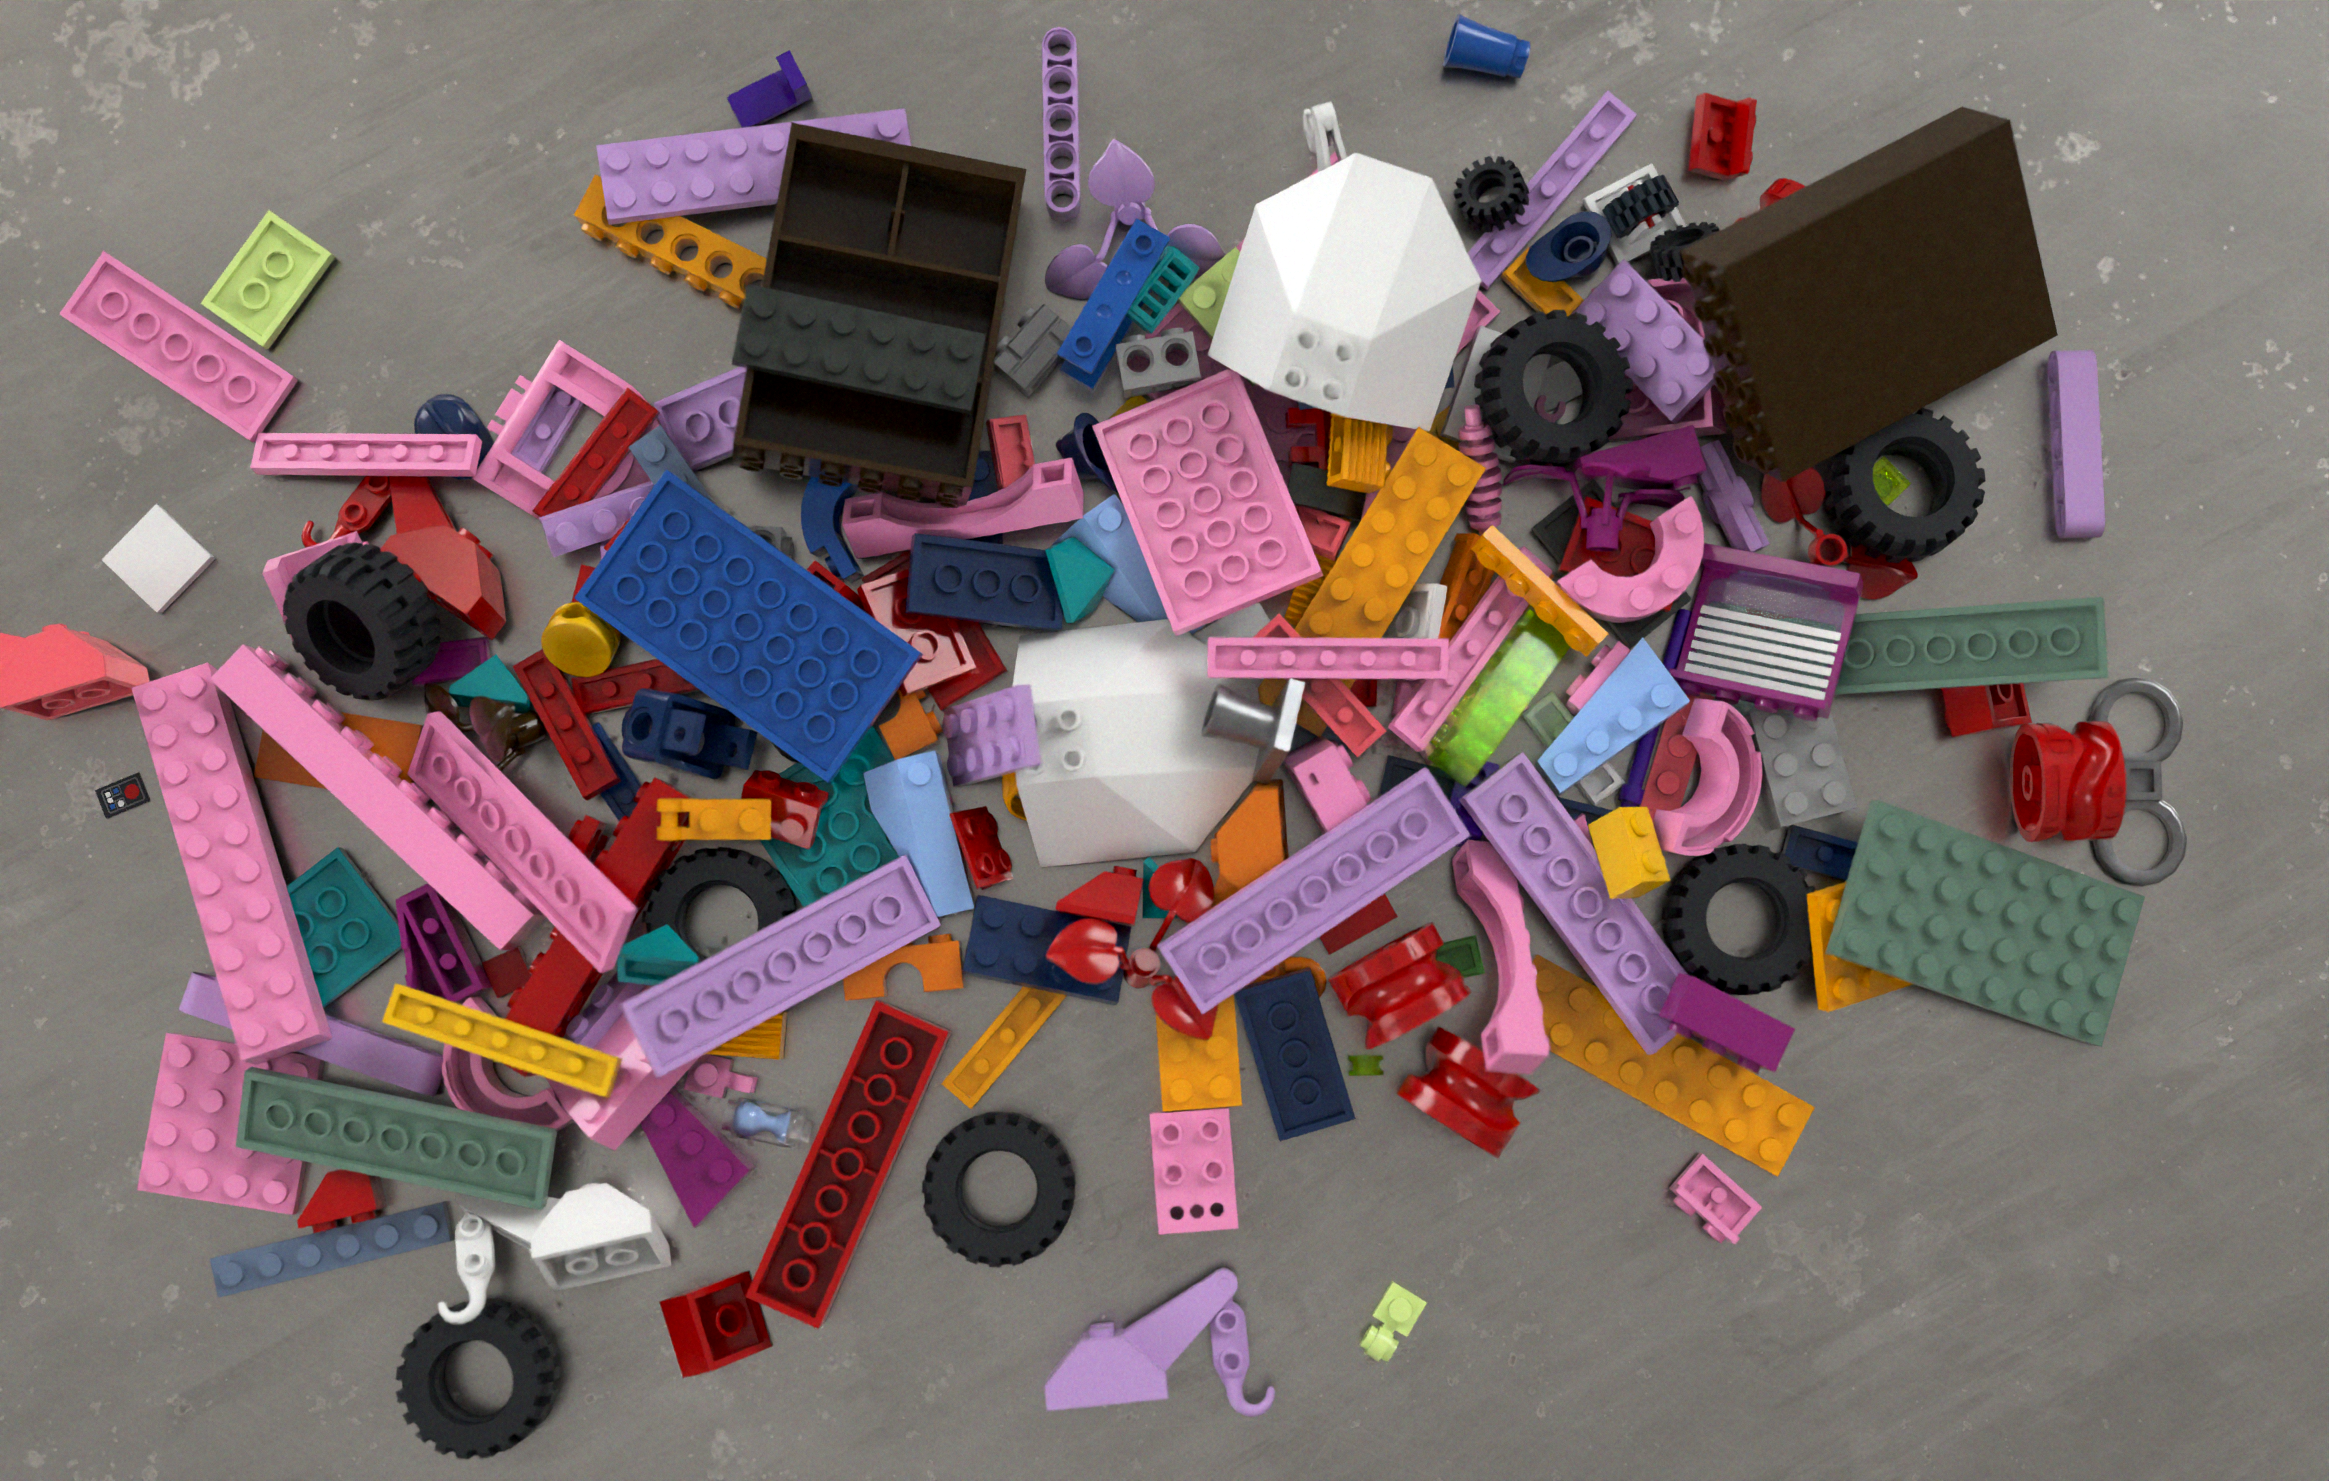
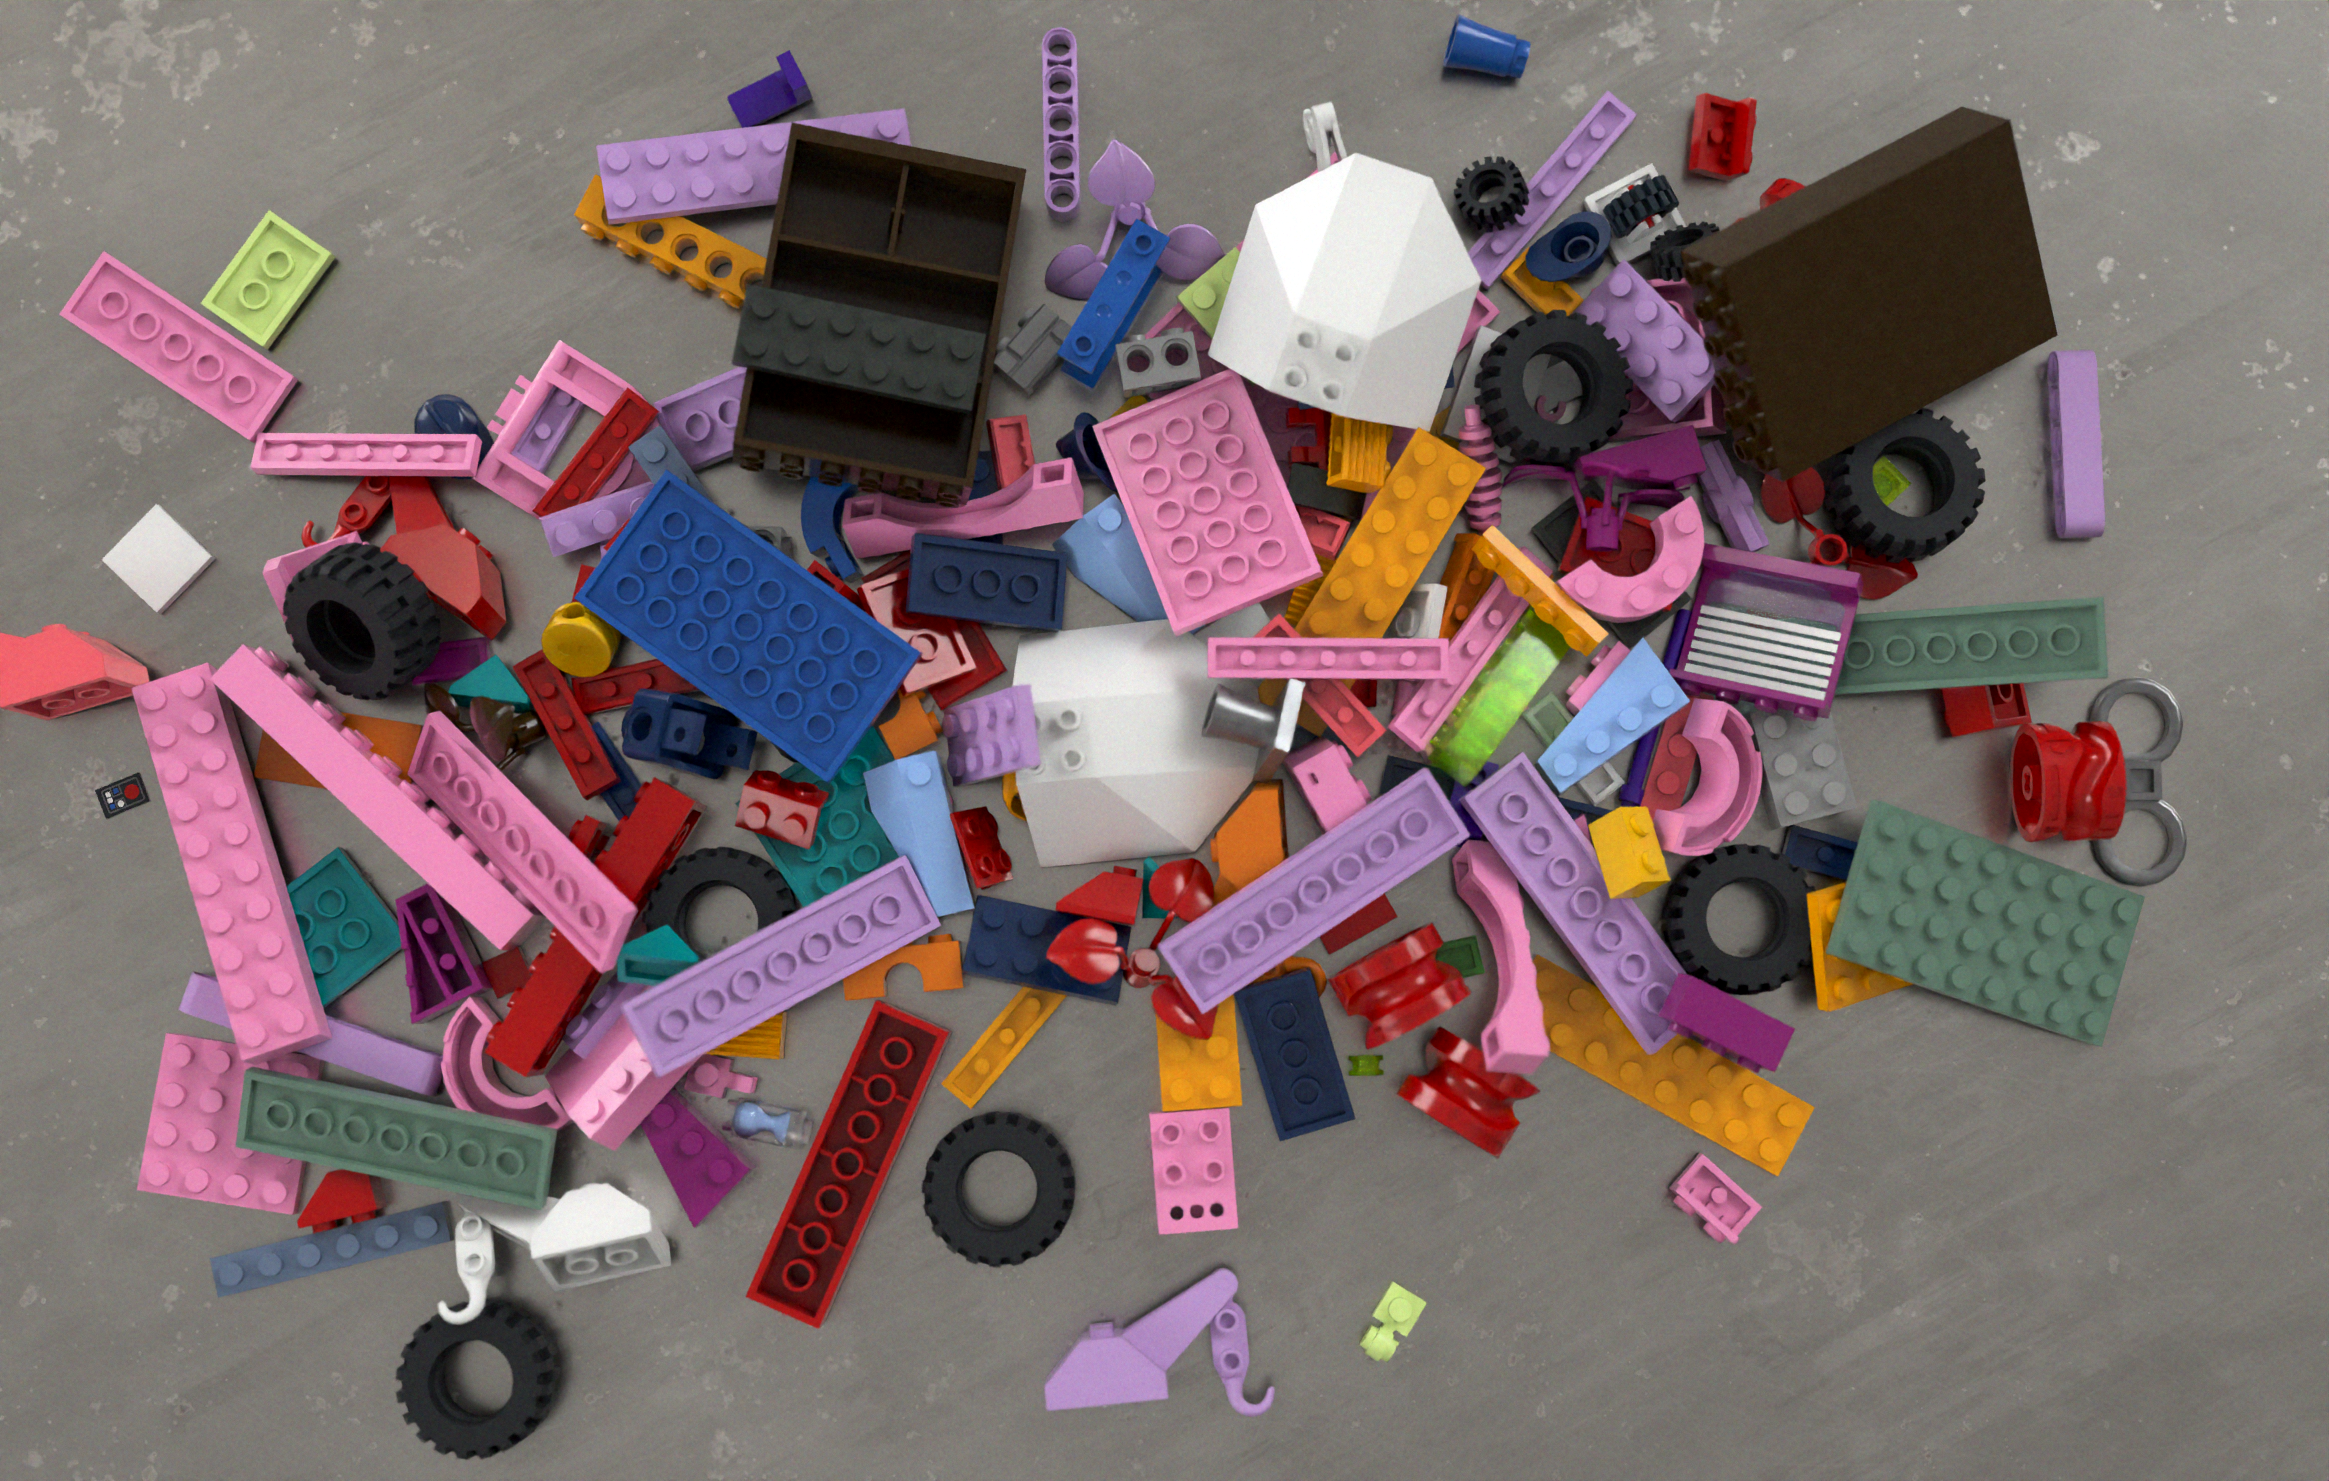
yellow plate [382,983,623,1098] -> none
light orange plate [657,798,771,840] -> none
red slope [659,1271,772,1378] -> none
teal slope [1045,537,1115,623] -> none
teal slope [1126,246,1200,334] -> none

